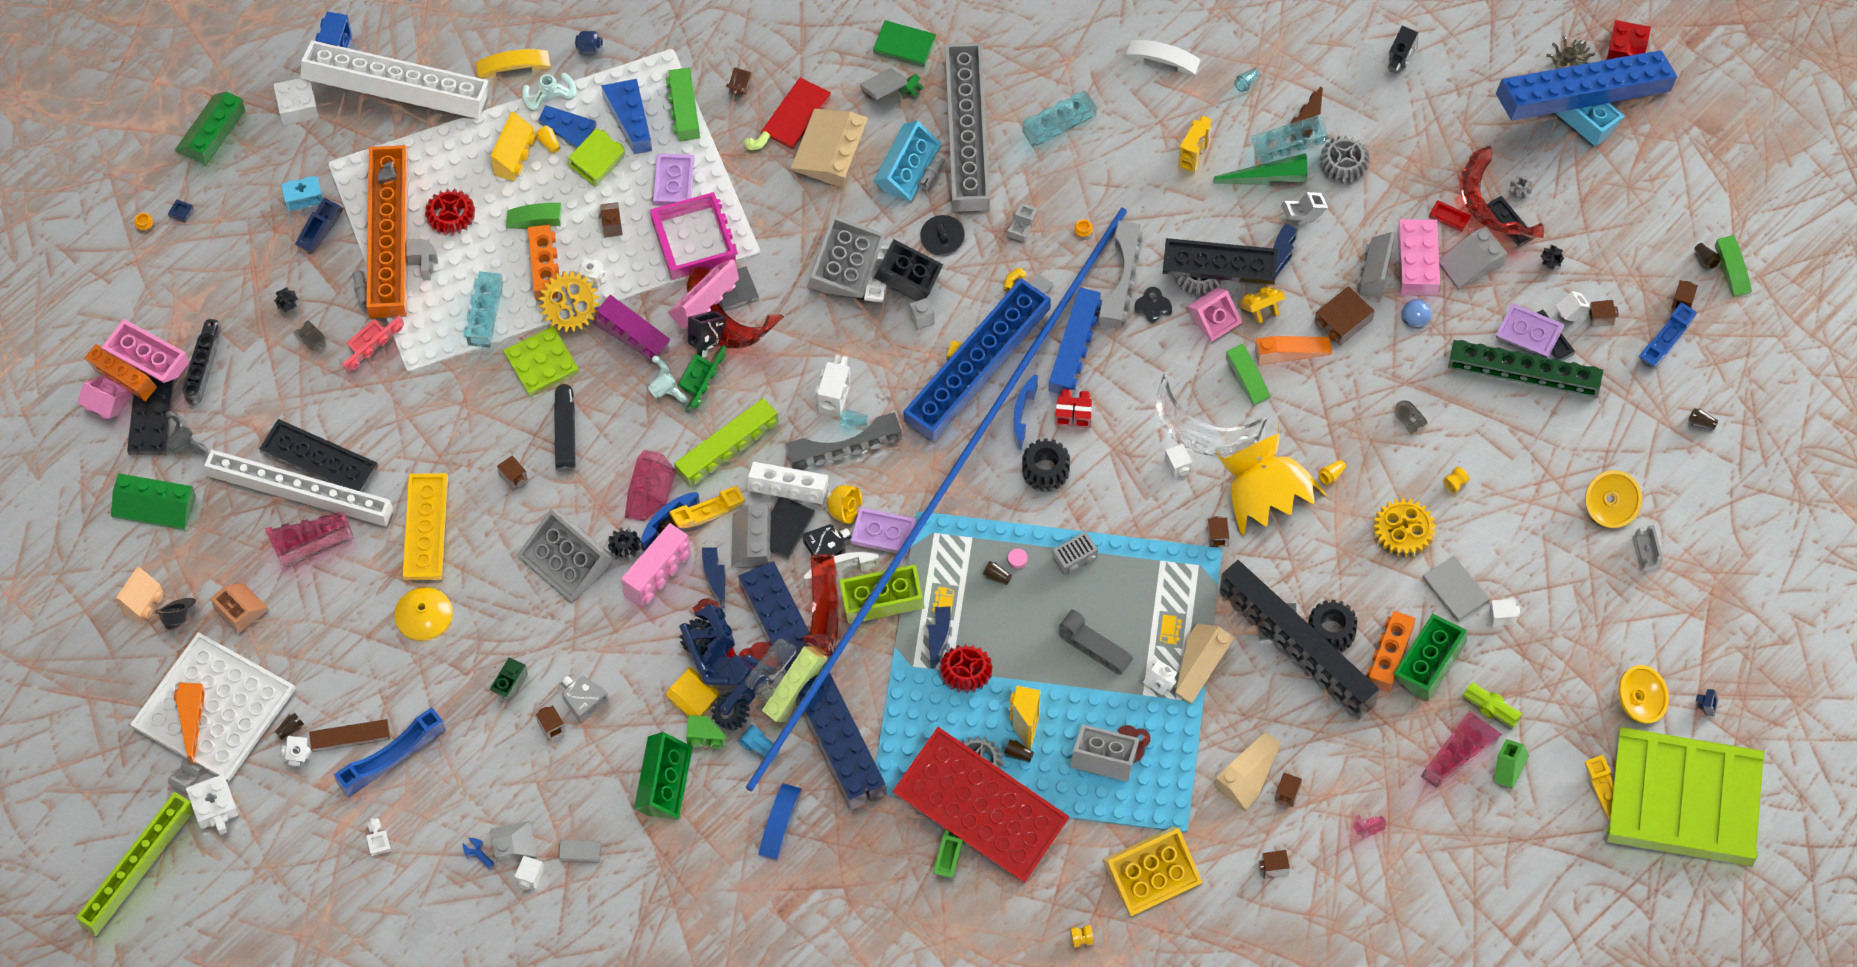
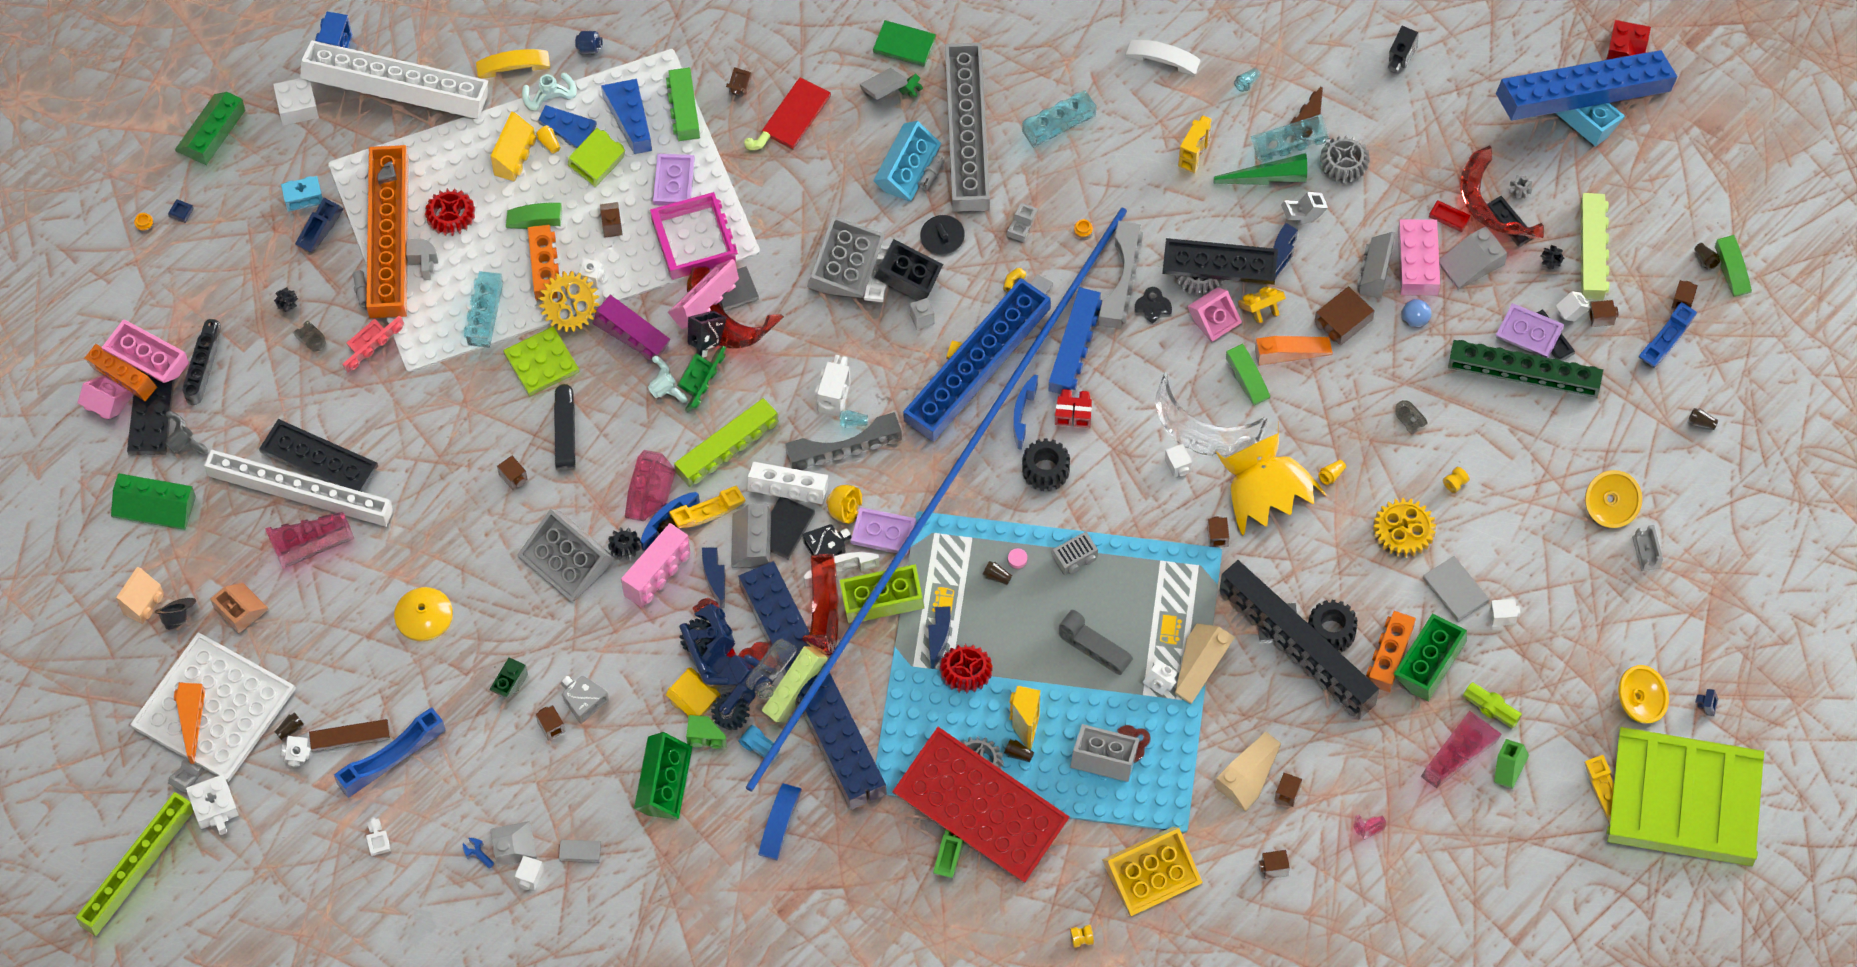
yellow plate [403,473,448,580] -> none
tan slope [790,109,868,188] -> none
animal [1546,35,1595,69] -> none
none -> yellowish green brick [1580,193,1609,300]

